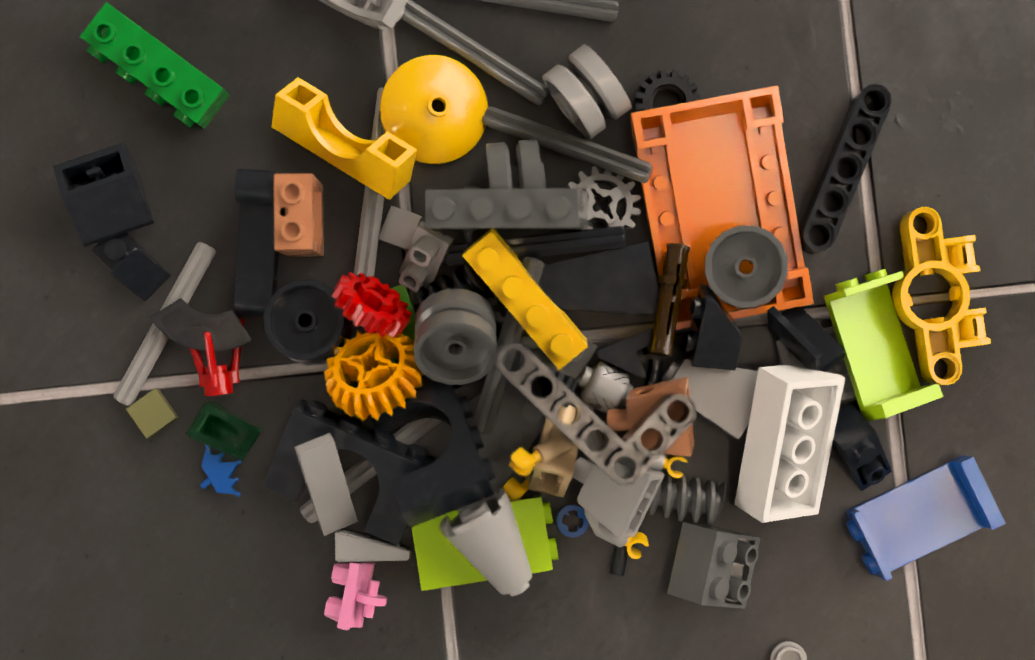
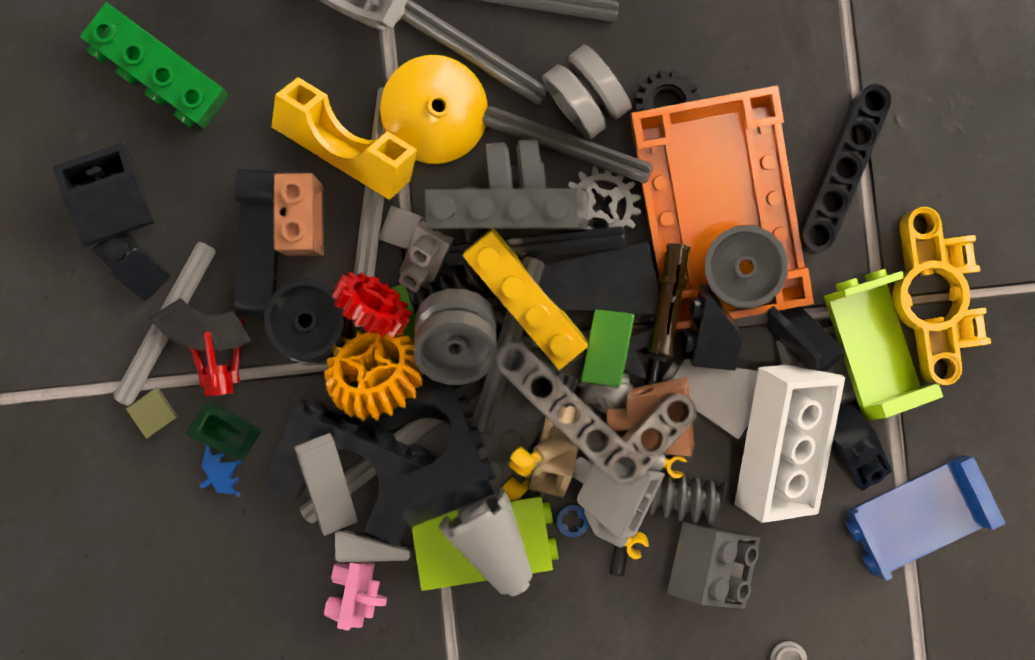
none -> bright green slope [581,309,634,389]

